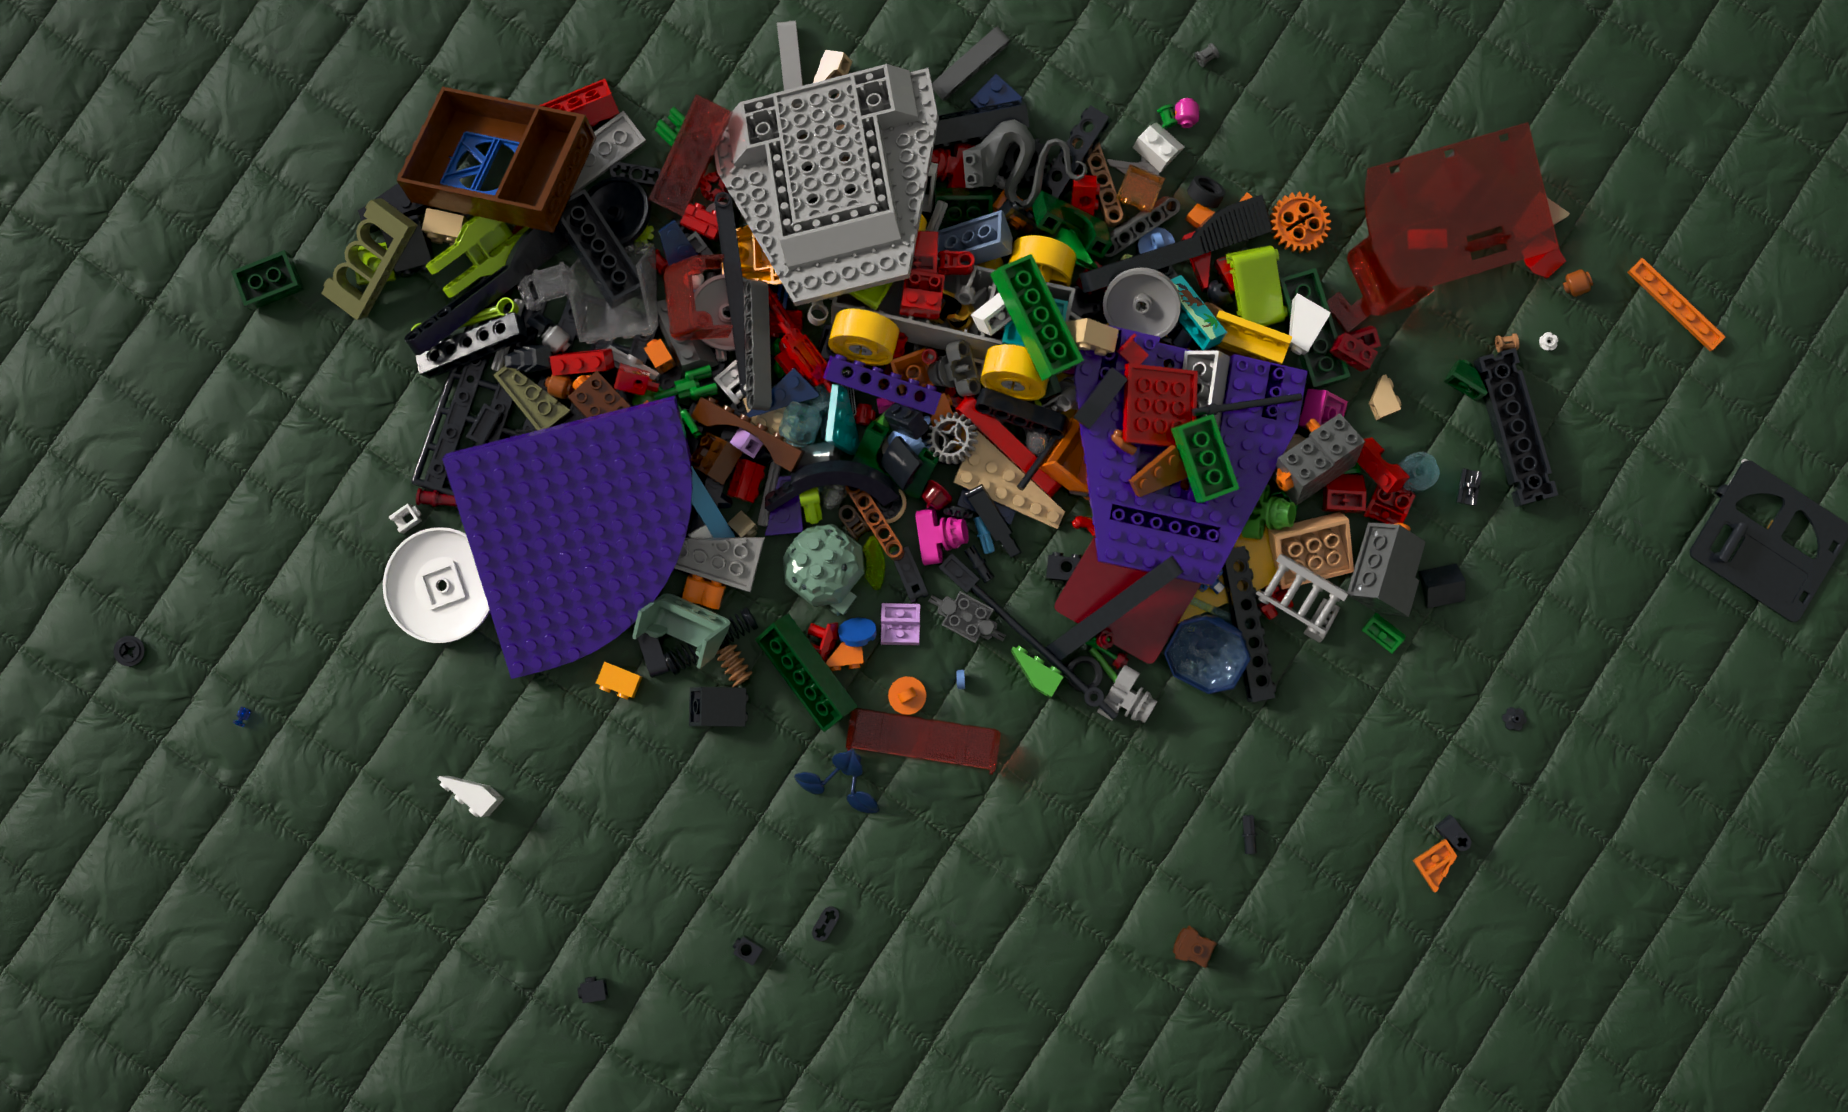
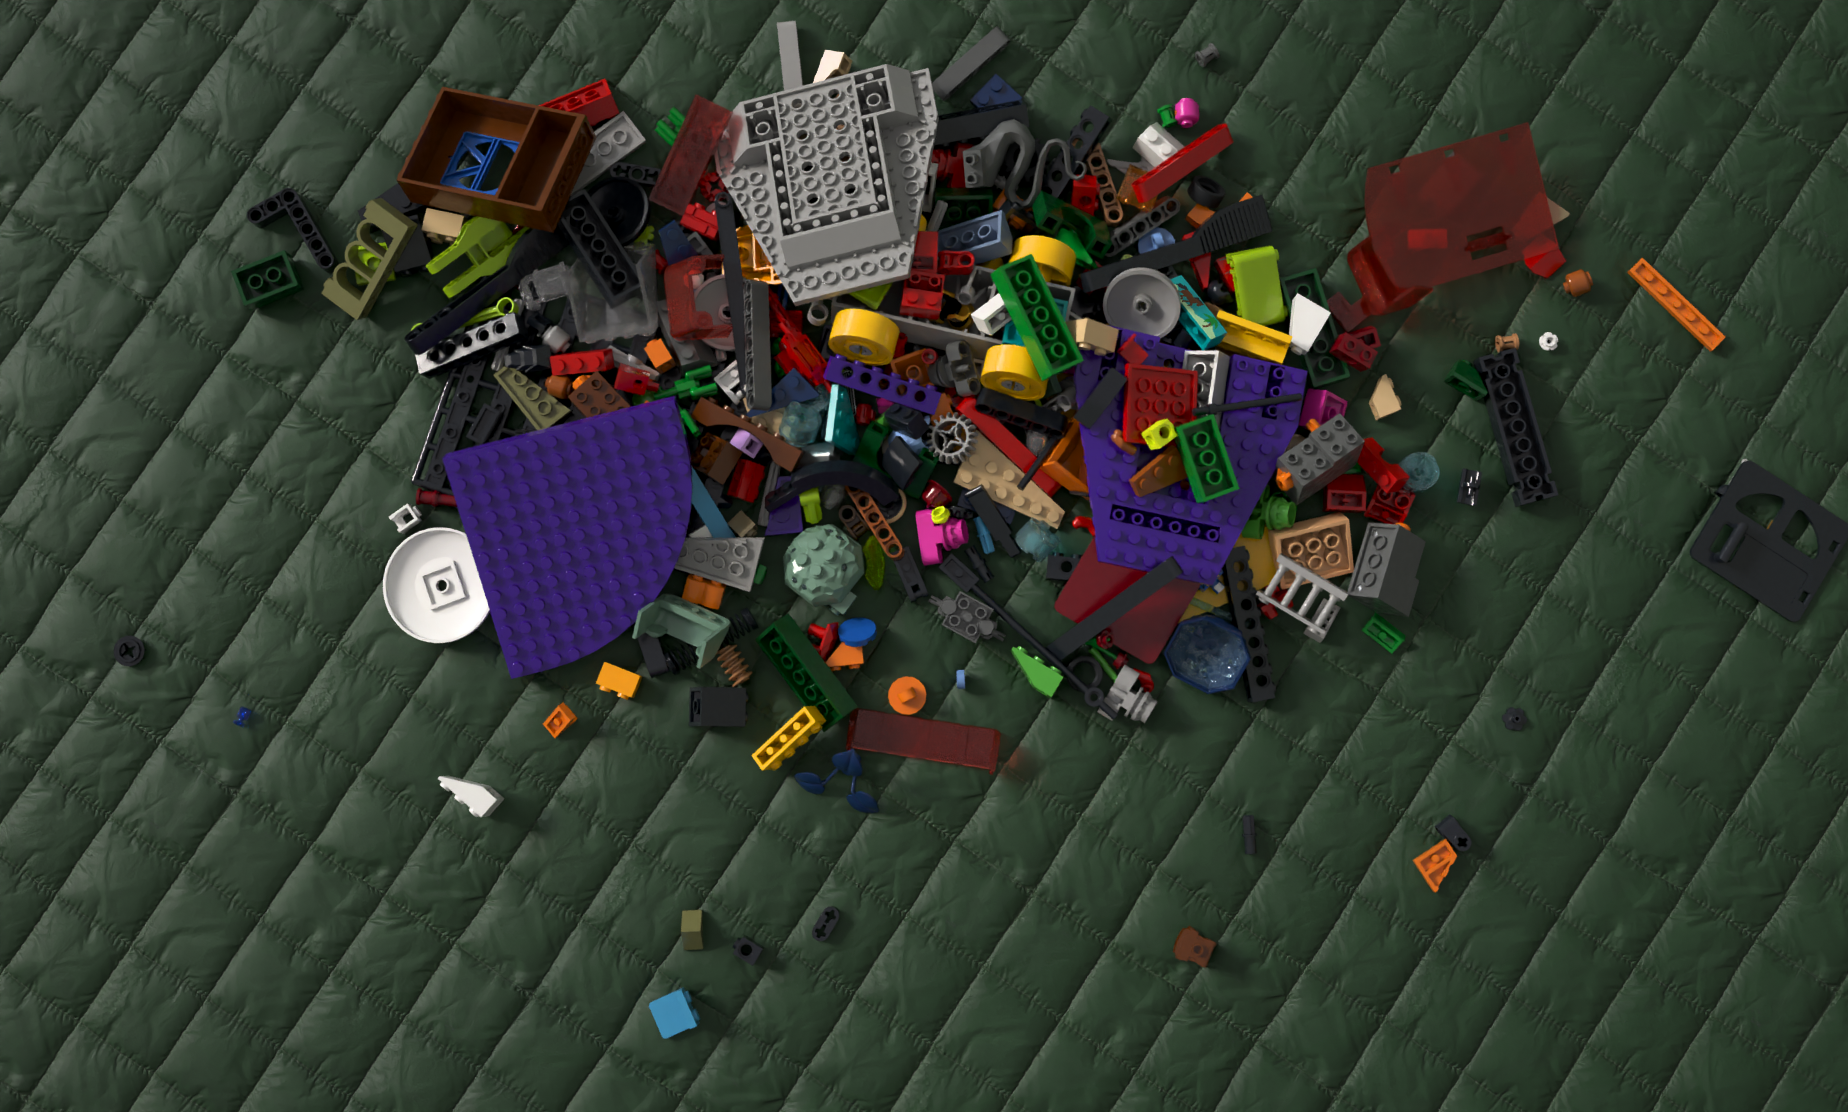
black brick [578,976,609,1003] -> none
lavender slope [881,603,920,645] -> none
orange gear [1269,192,1331,254] -> none
black slope [1418,563,1466,609] -> none
none -> black beam [247,188,339,273]
none -> orange slope [543,702,577,738]
none -> dark azure bracket [649,987,700,1039]
none -> olive slope [681,910,704,950]
none -> yellow brick [751,706,826,771]
none -> green tile [754,564,768,586]
none -> neon yellow plate [931,506,950,524]
none -> clear light blue brick [1015,517,1061,562]
none -> red beam [1131,123,1233,203]
none -> red arm [1133,668,1154,693]
none -> neon yellow brick [1141,419,1178,450]

